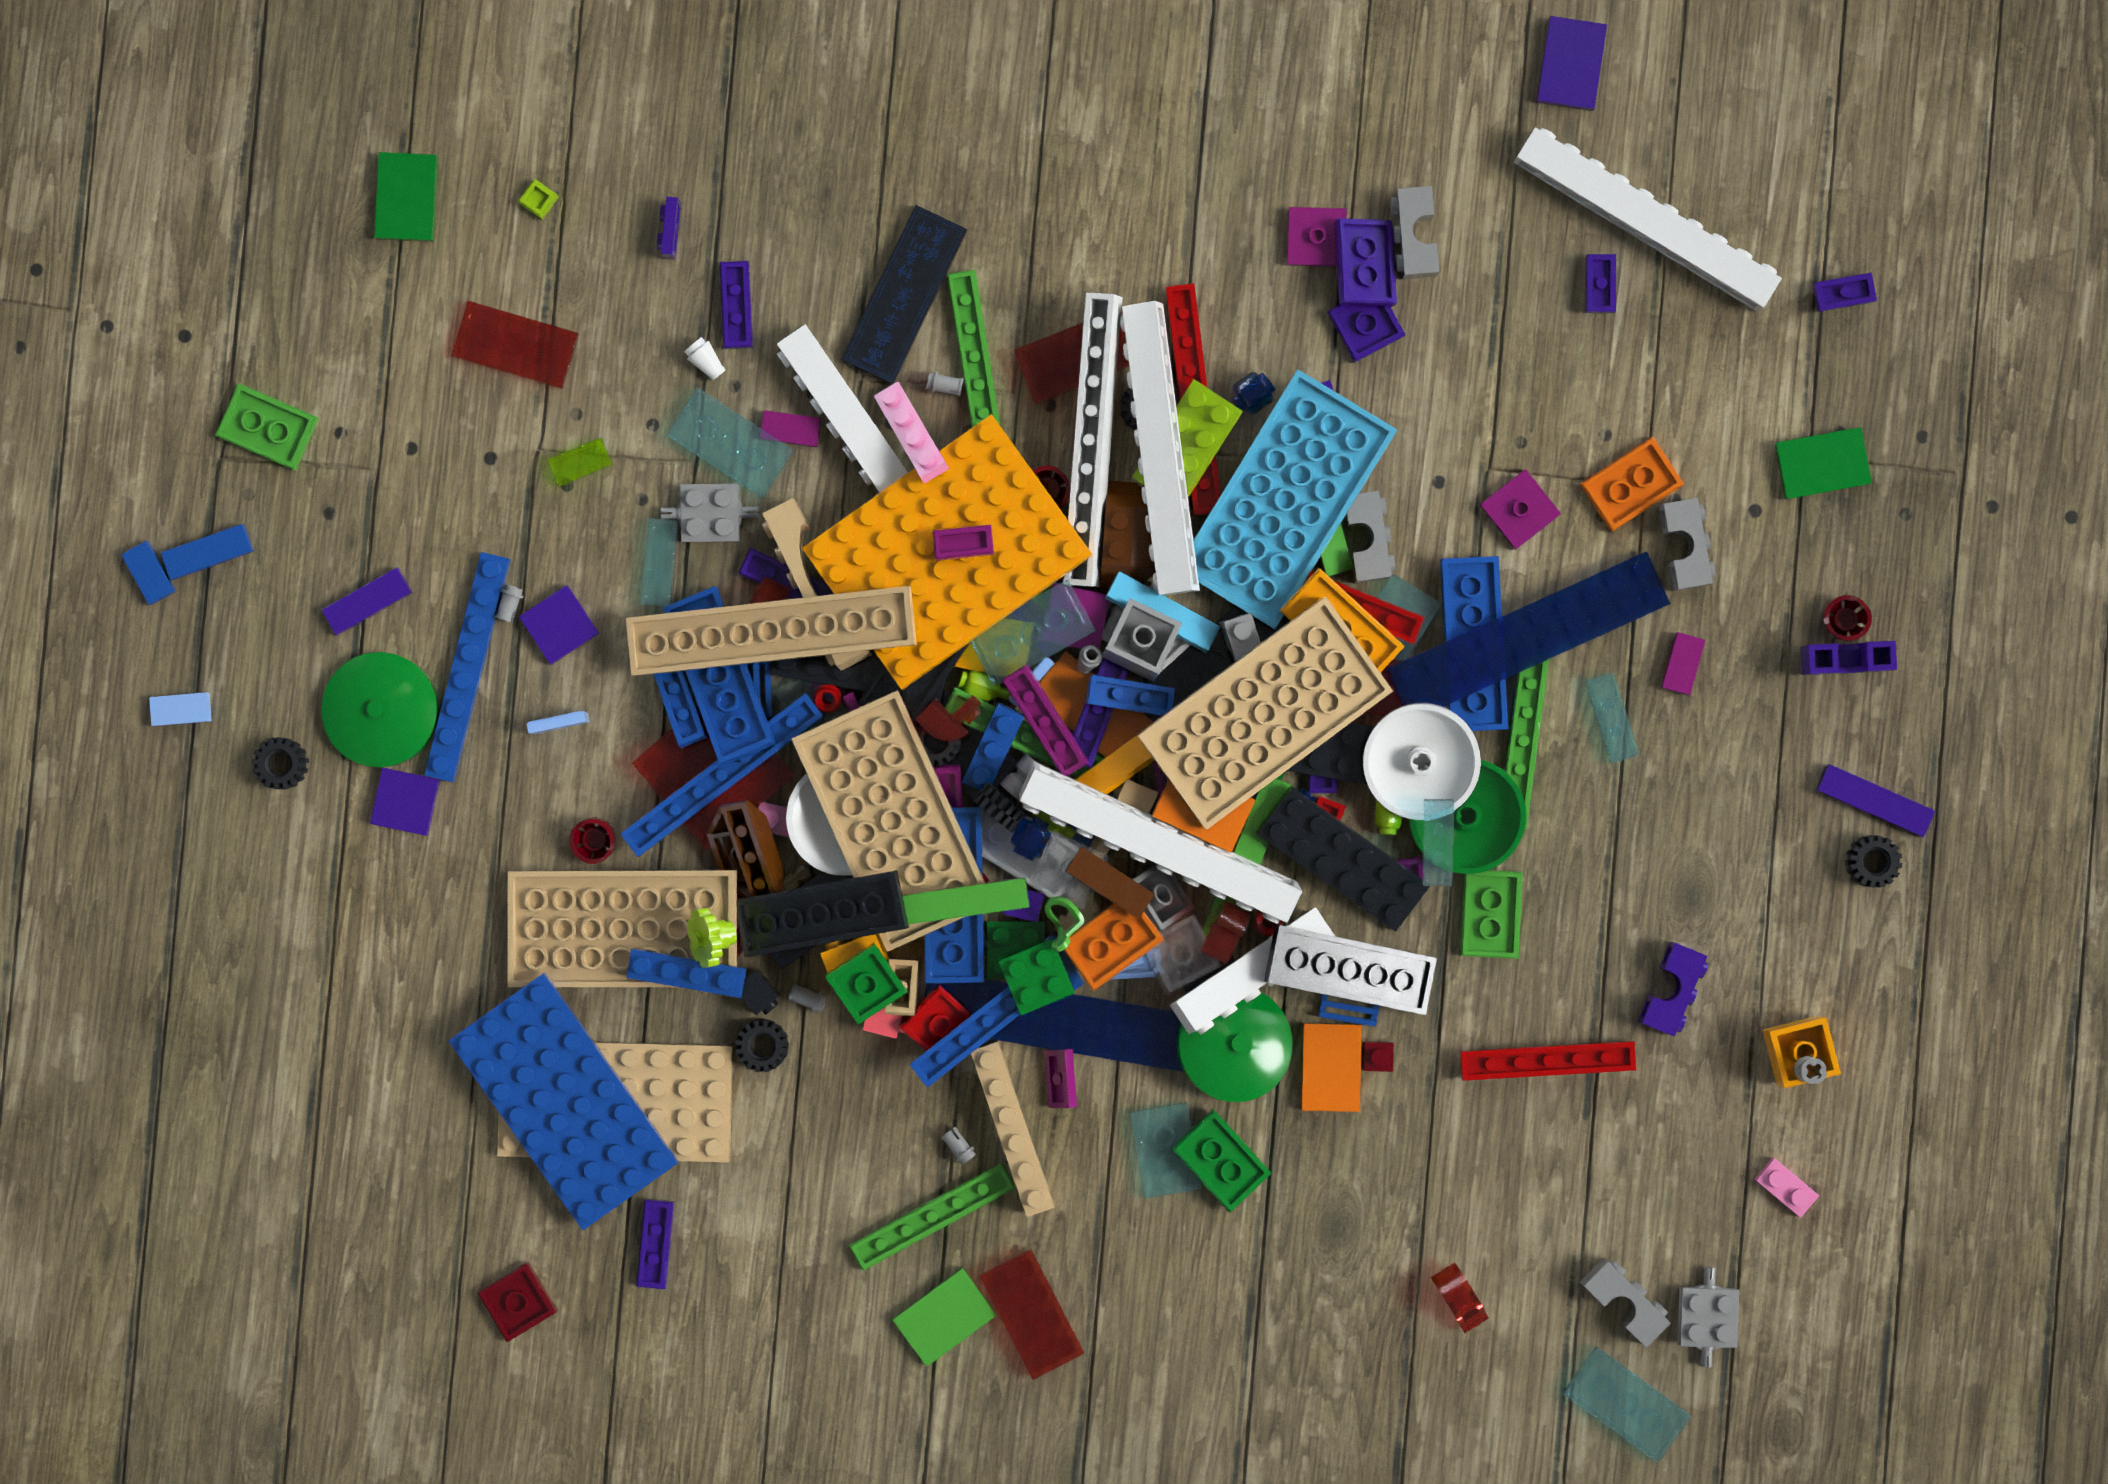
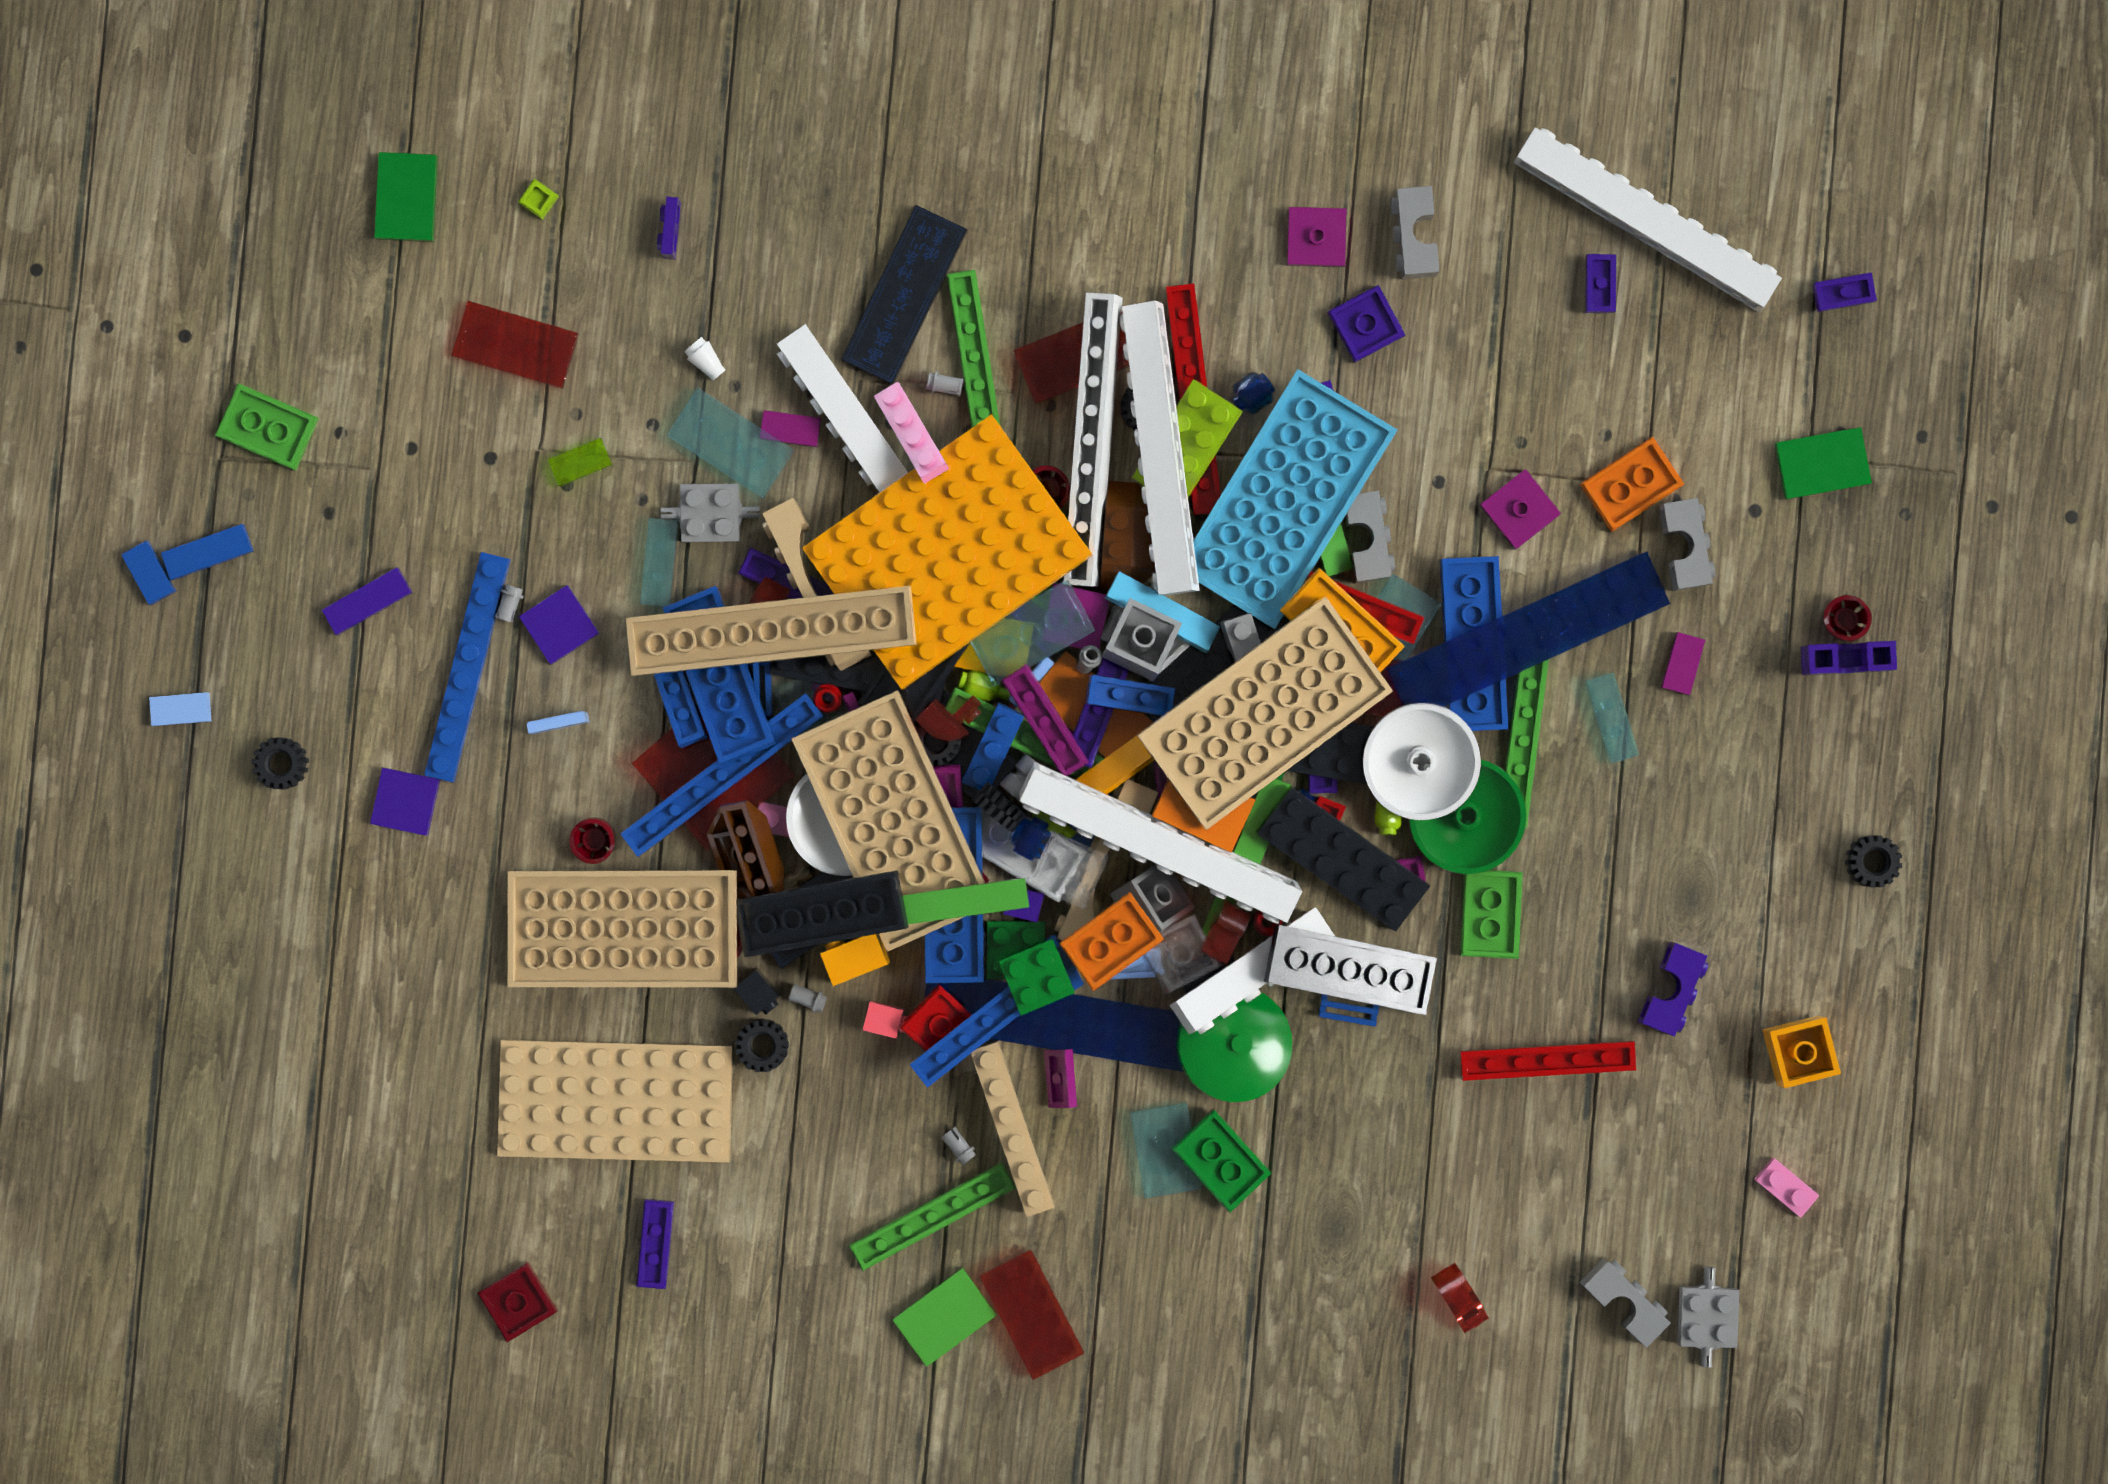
green dish [321,652,439,768] -> none
blue plate [448,973,679,1230] -> none
blue plate [626,949,747,998] -> none
lime plant [687,908,737,968] -> none
dark purple tile [720,261,753,349] -> none
green plate [825,943,907,1025] -> none
tan slope [885,959,919,1016] -> none
magenta tile [933,525,994,561] -> none
bright green piece [1045,896,1084,952] -> none
reddish brown tile [1064,846,1155,919] -> none
orange tile [1301,1023,1362,1112] -> none
dark purple tile [1334,218,1397,307] -> none
dark red plate [1363,1041,1394,1072] -> none
clear light blue tile [1422,799,1454,886] -> none
dark purple tile [1536,16,1607,111] -> none
clear light blue tile [1562,1346,1692,1463] -> none
light grey bush [1794,1056,1827,1084] -> none
dark purple tile [1816,764,1935,837] -> none

